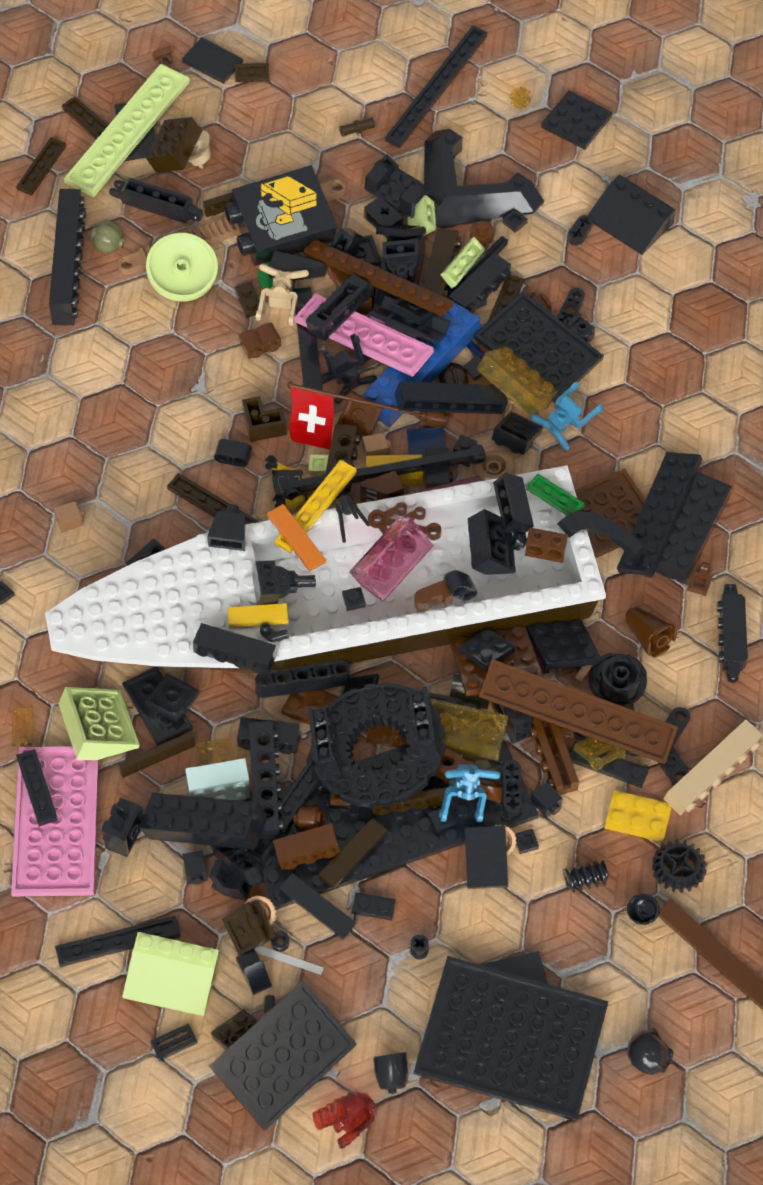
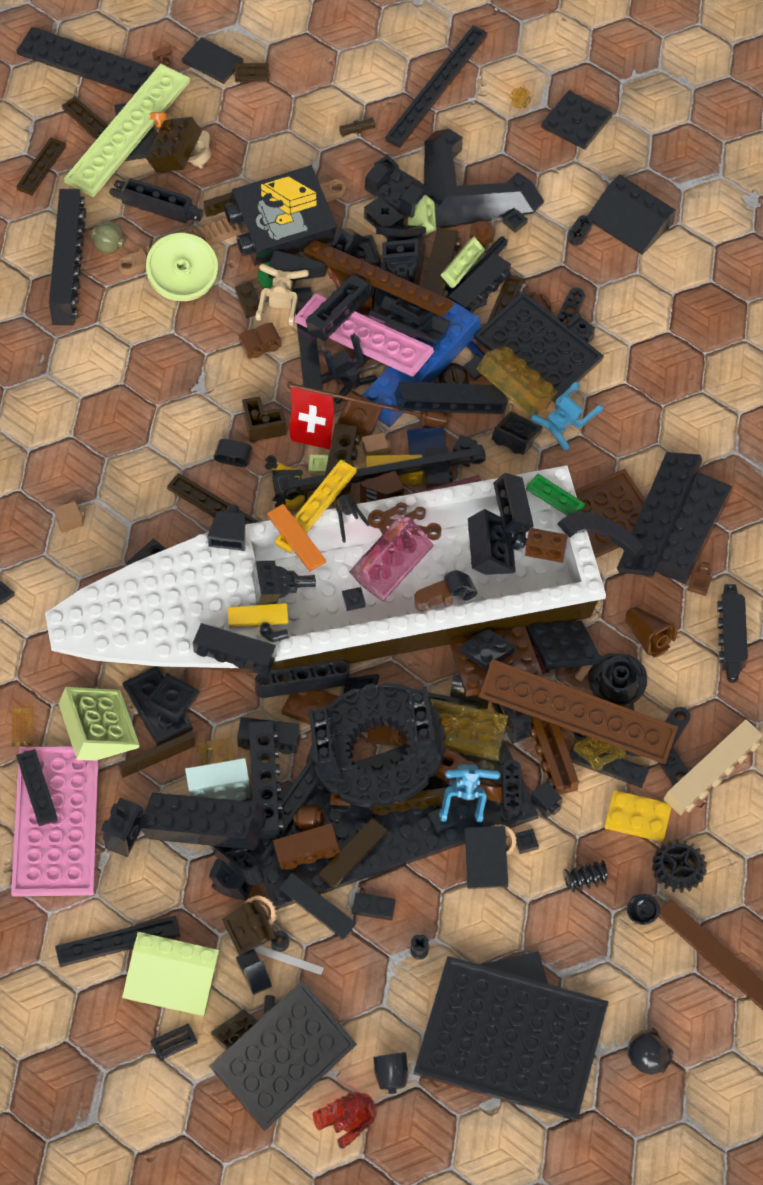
black brick [183,850,207,885] -> none
medium nougat hat [472,451,515,481] -> none
none -> black plate [16,27,154,95]
none -> orange tile [150,112,167,128]

